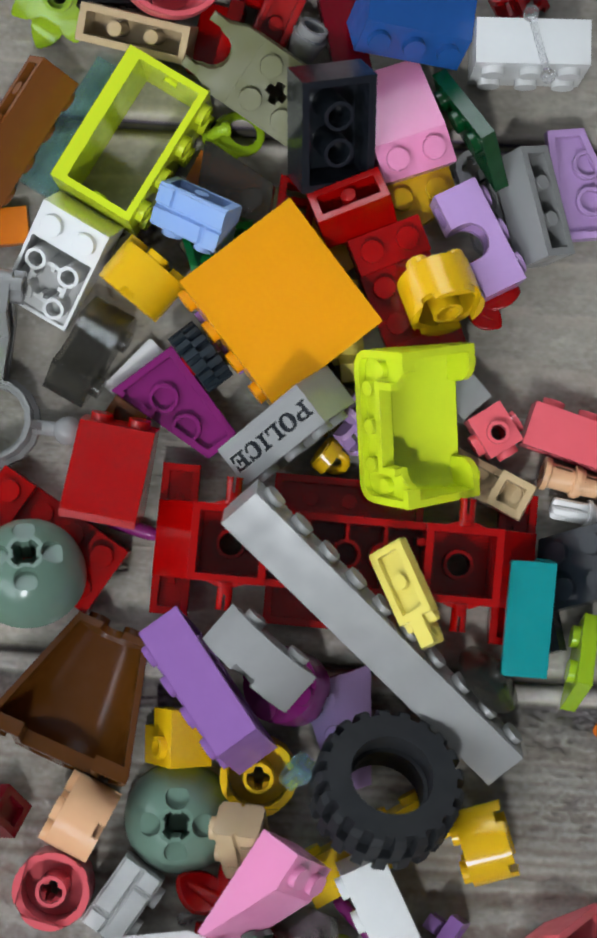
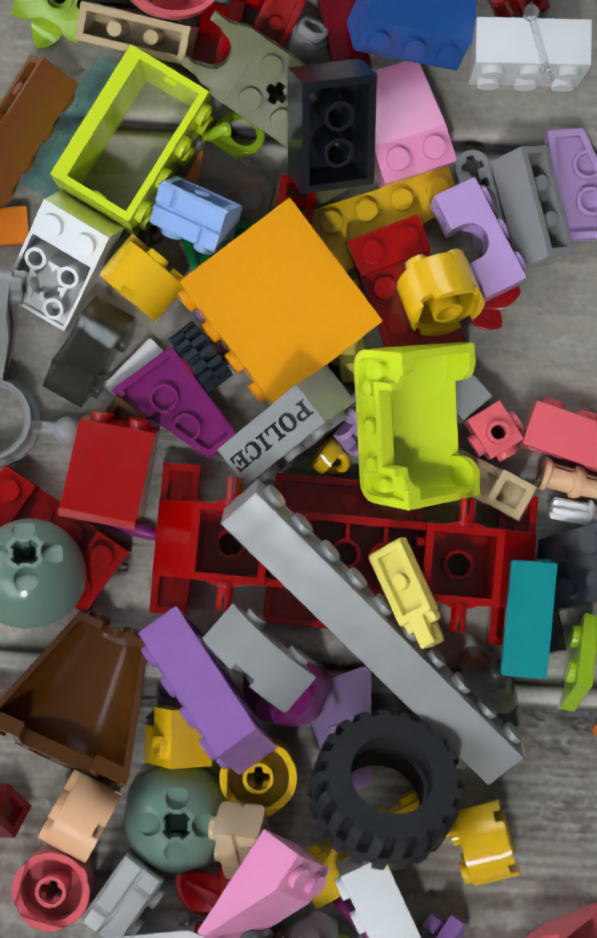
clear light blue tile [279,752,315,791] -> none
red brick [306,167,397,249] -> none
dark green wing [432,69,509,192] -> none

